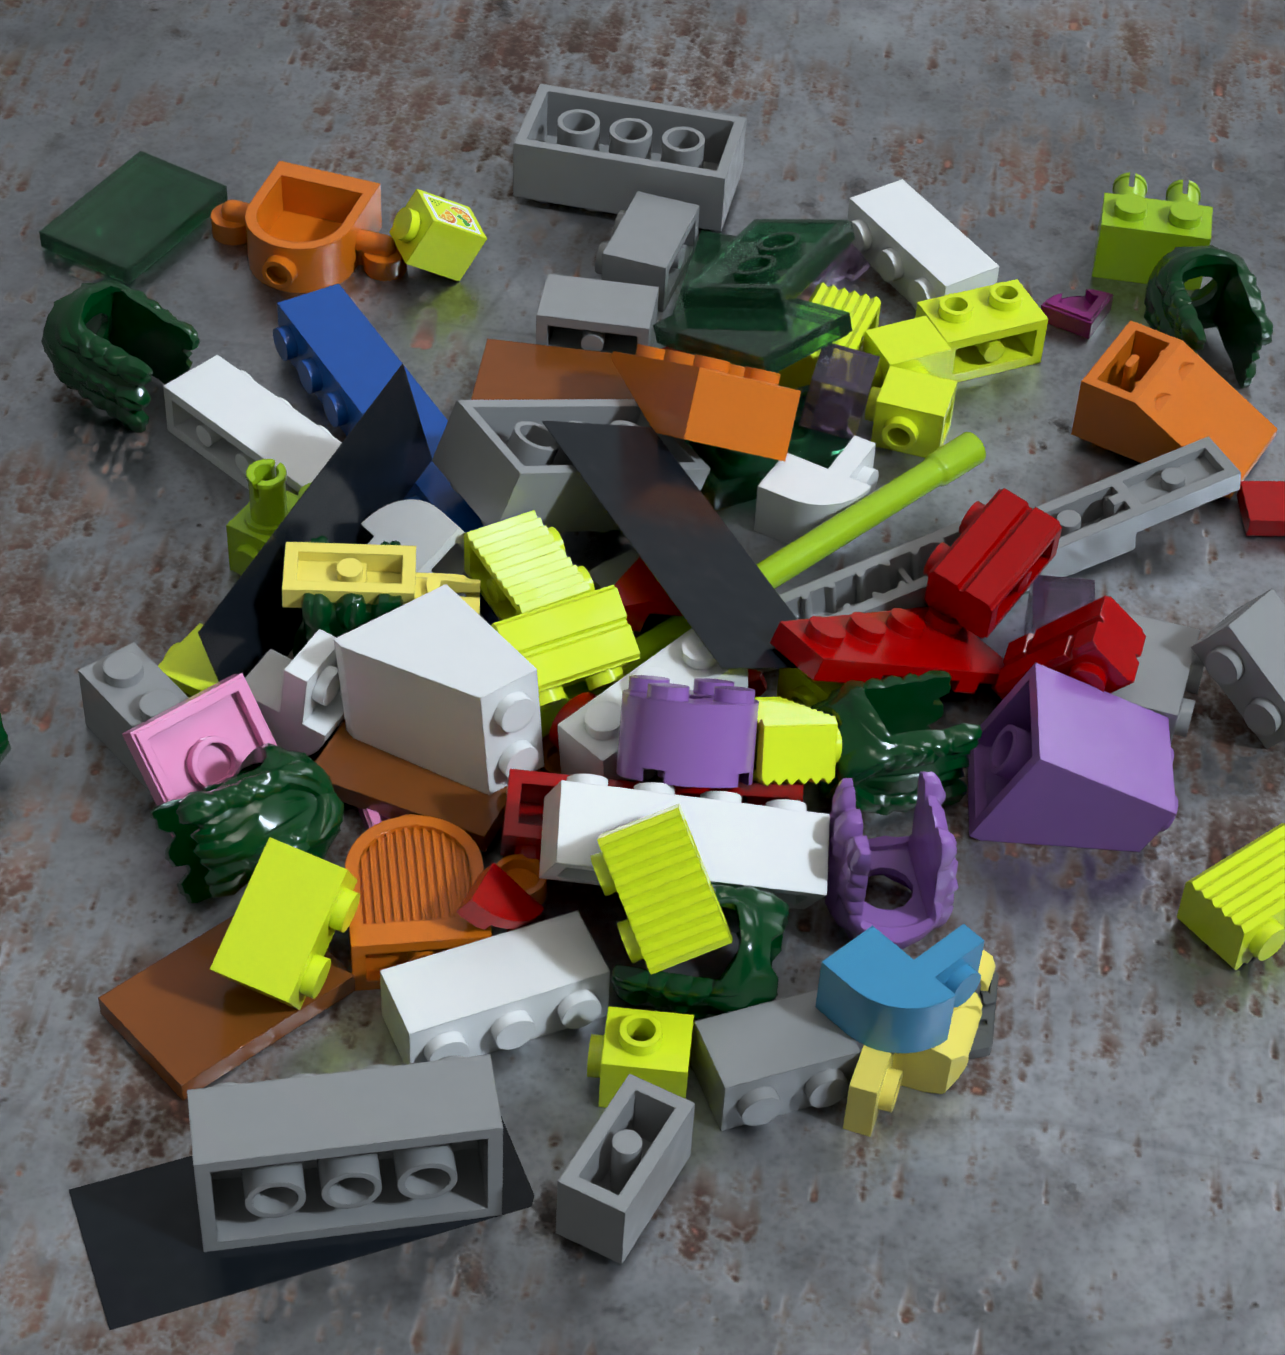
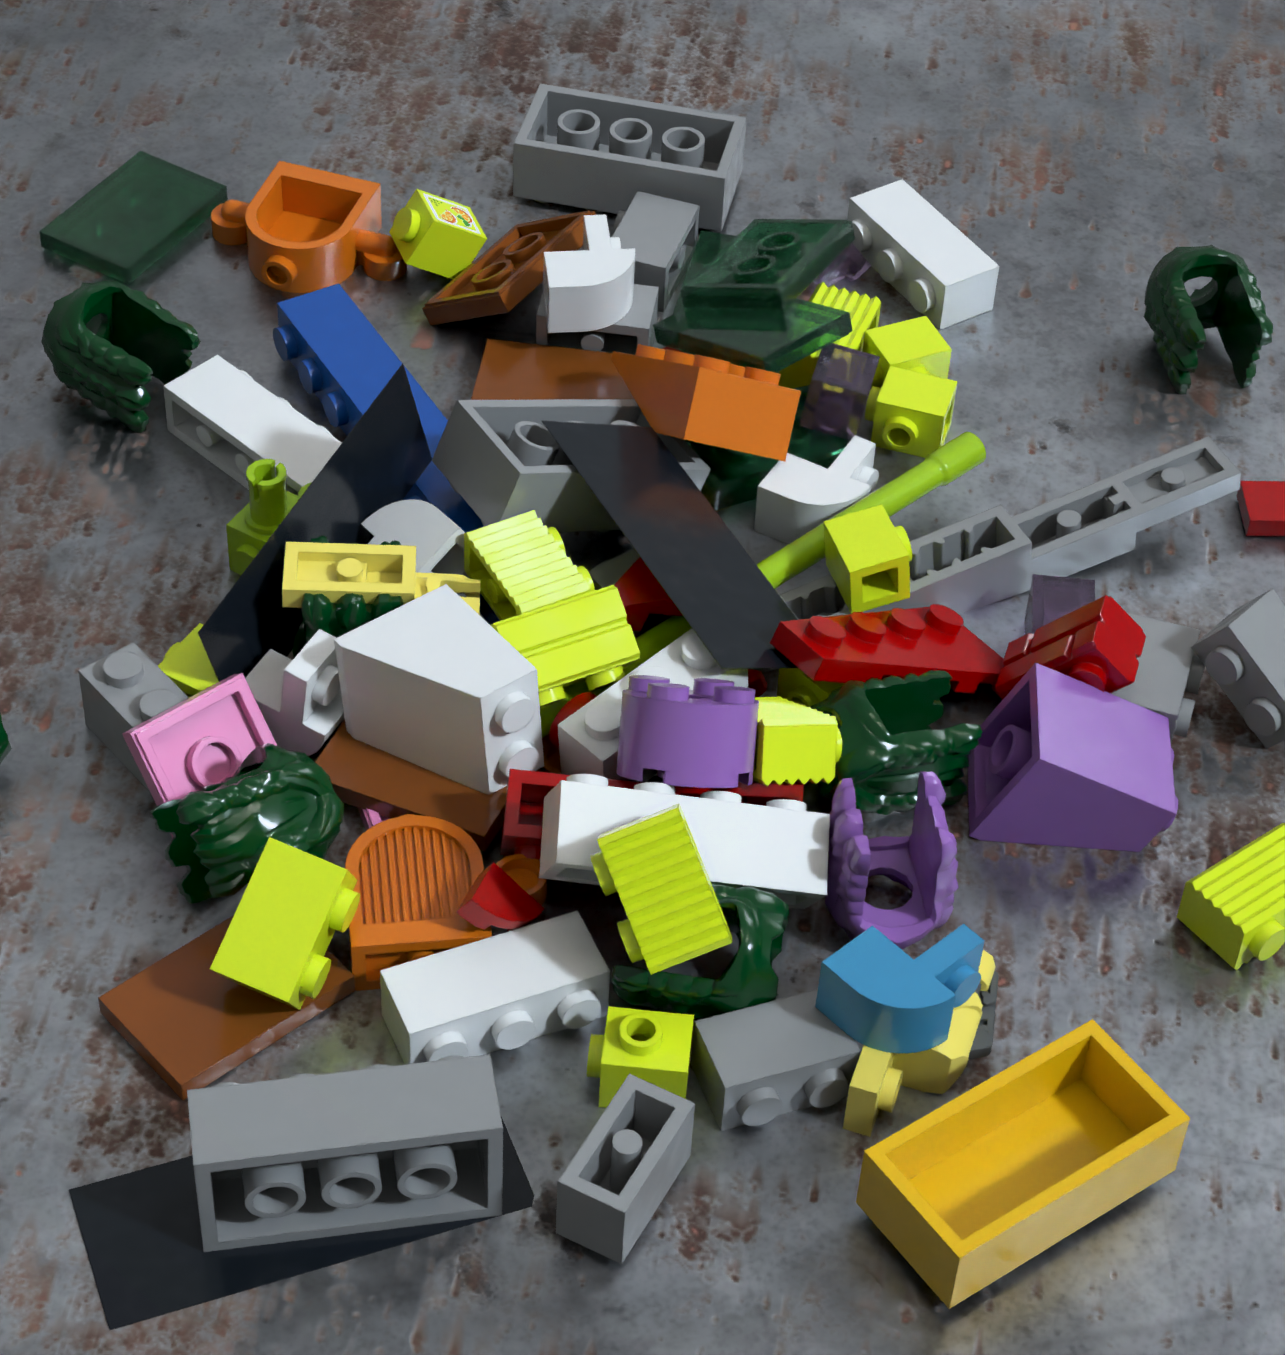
neon yellow brick [915,279,1048,383] -> none
red brick [923,488,1062,639] -> none
magenta tile [1041,289,1114,339] -> none
orange slope [1071,320,1278,499] -> none
lime brick [1092,172,1213,291] -> none
none -> dark orange tile [422,210,596,325]
none -> white brick [543,214,635,333]
none -> neon yellow brick [823,504,912,614]
none -> yellow piece [856,1019,1190,1309]

